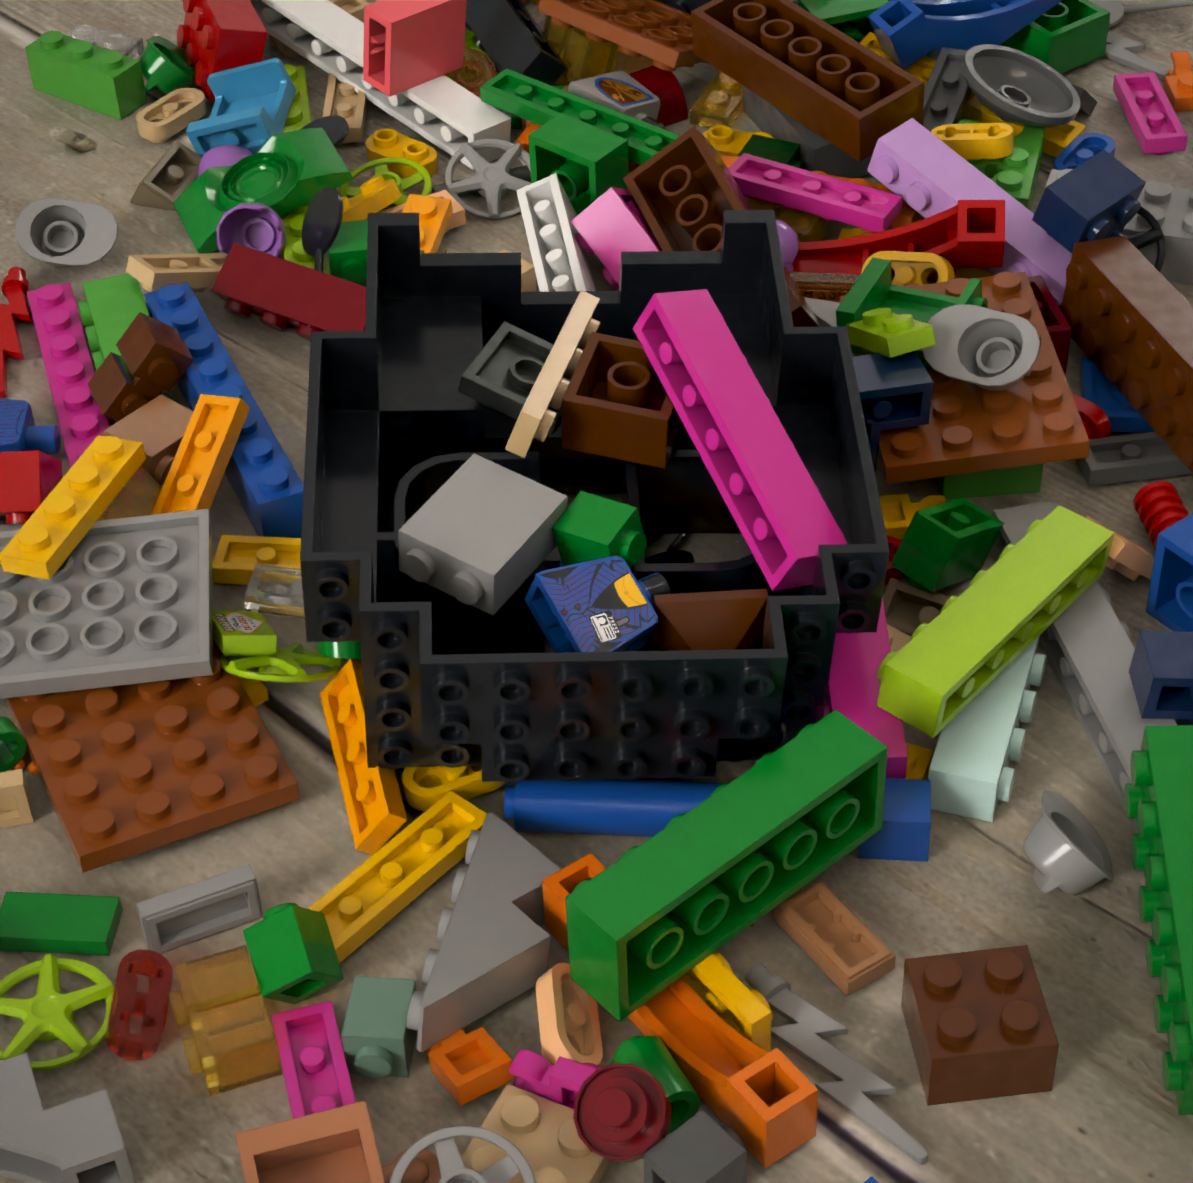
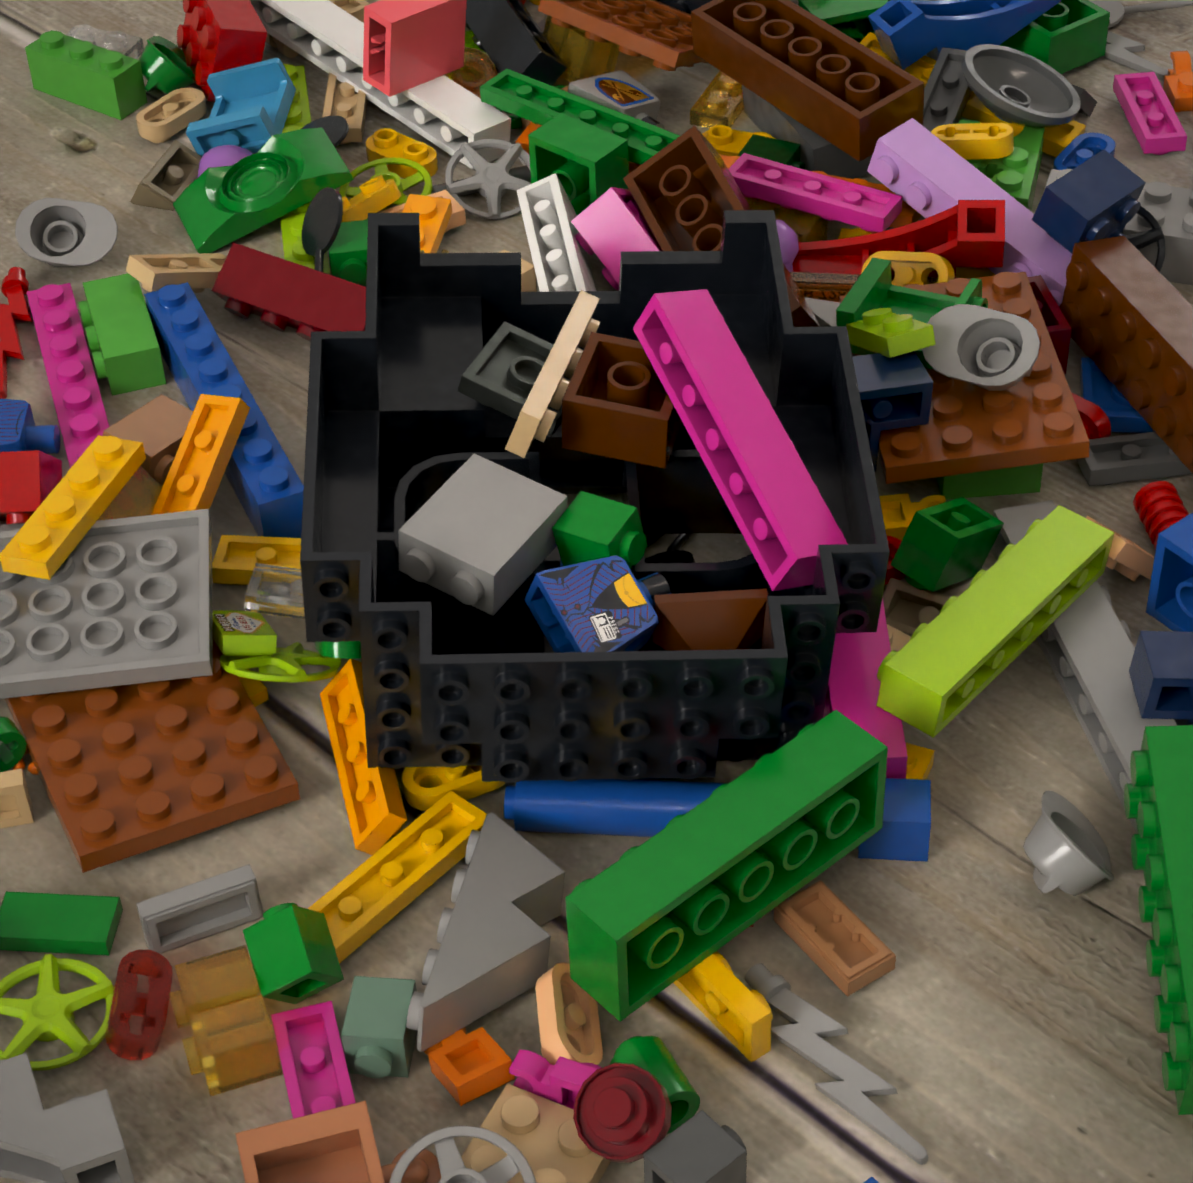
reddish brown piece [88,312,194,421] -> none
medium lavender hair [216,202,286,257] -> none
orange arch [542,853,818,1169] -> none
dark red brick [629,65,688,127] -> none
reddish brown brick [901,945,1059,1106] -> none
light aqua brick [928,635,1047,823] -> none

